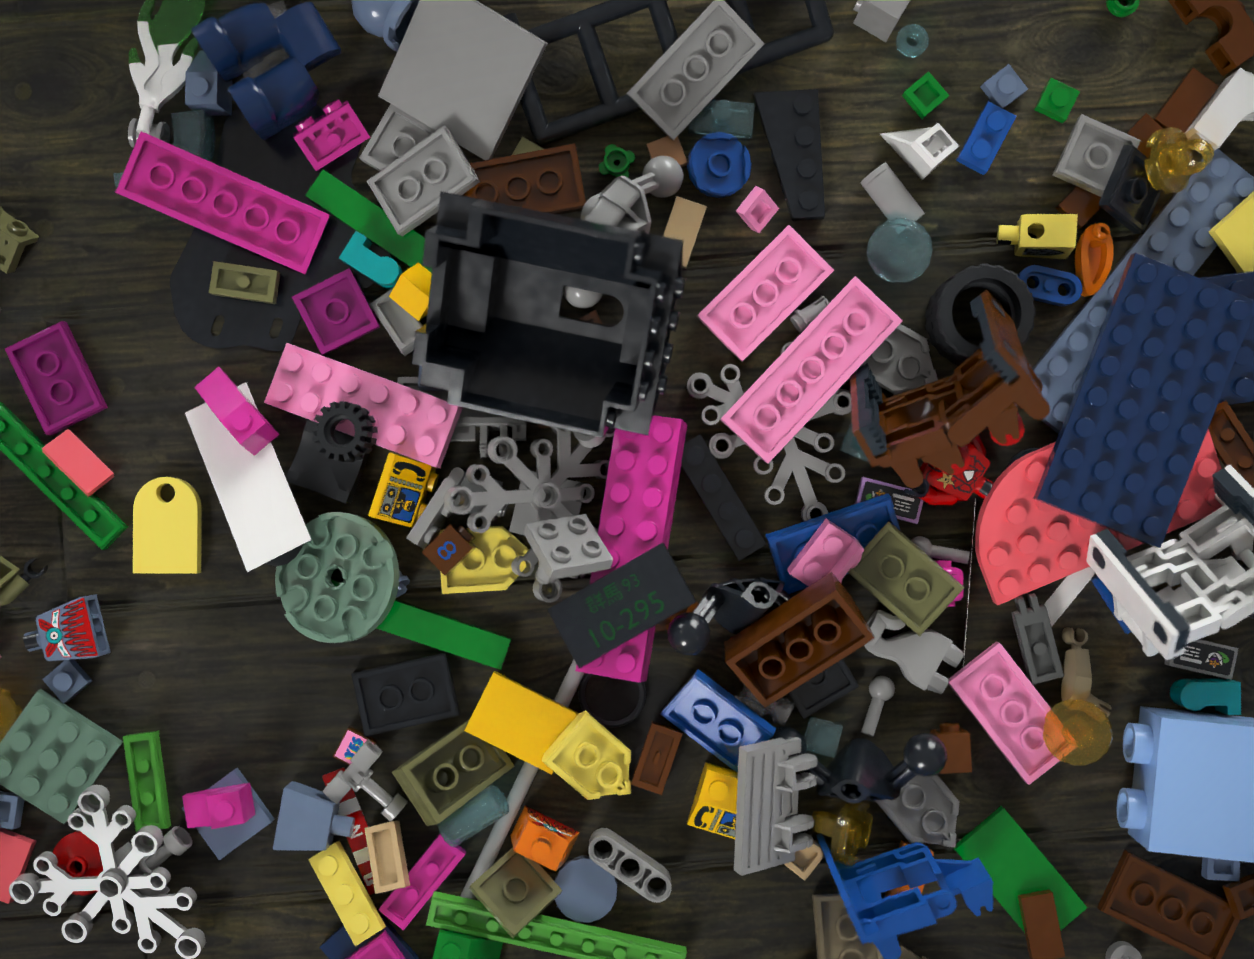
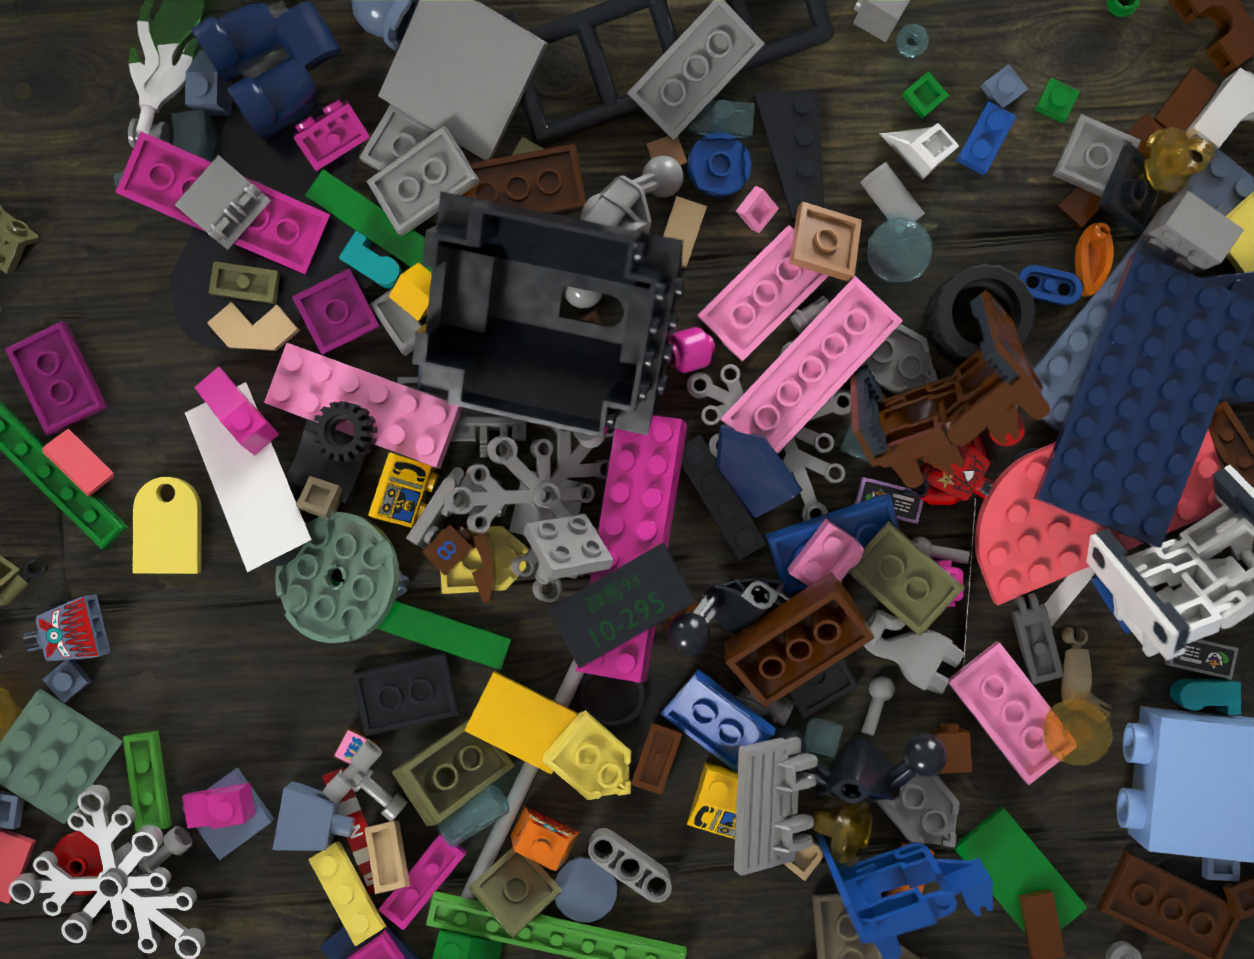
green plate [599,144,635,178] -> none
light yellow torso [997,214,1078,259] -> none
none -> light grey hinge [175,155,271,250]
none -> tan tile [207,302,300,351]
none -> dark tan tile [296,476,343,519]
none -> reddish brown slope [472,532,496,603]
none -> dark pink head [668,327,715,373]
none -> dark blue tile [716,425,803,518]
none -> medium nougat plate [789,201,862,282]
none -> light grey brick [1140,191,1244,274]

